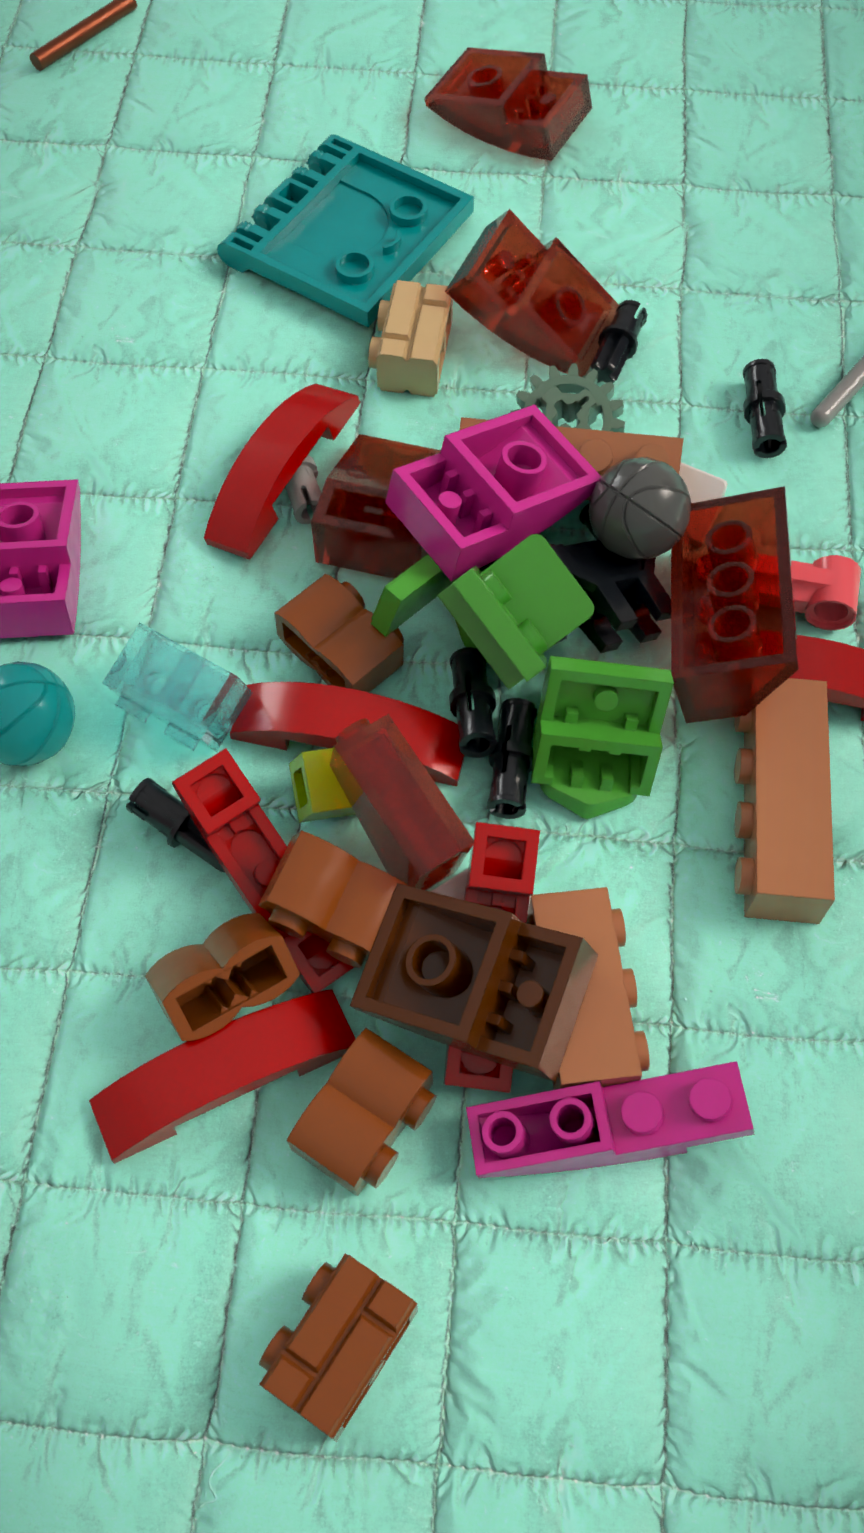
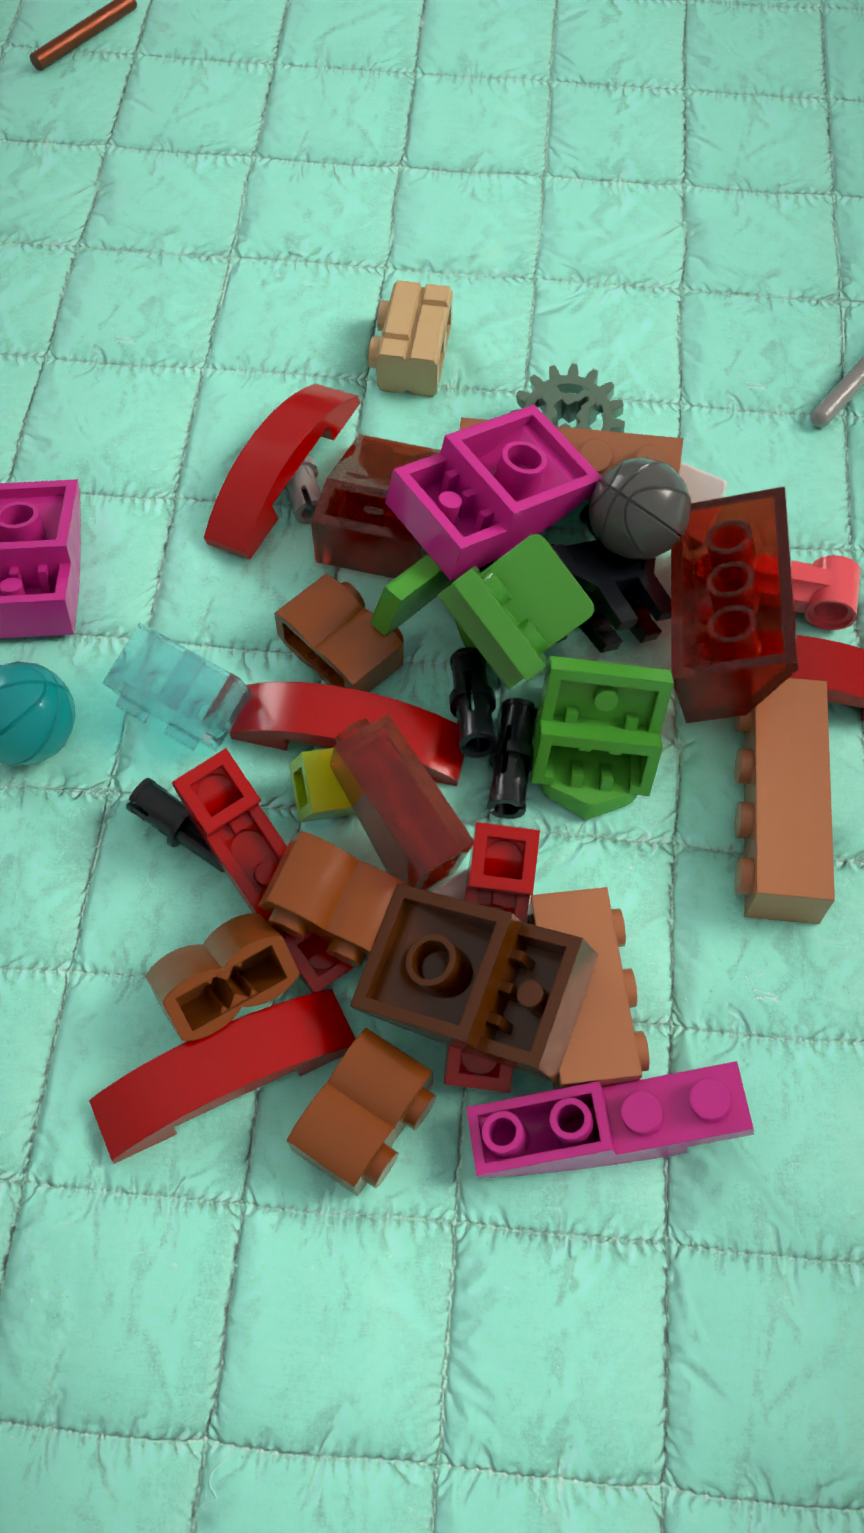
teal hinge [217,134,474,327] -> none
dark orange brick [259,1253,418,1442] -> none
clear red slope [425,47,592,161] -> none
clear red slope [445,209,619,377] -> none
black axle [590,300,648,383] -> none
black pin [743,359,787,458] -> none

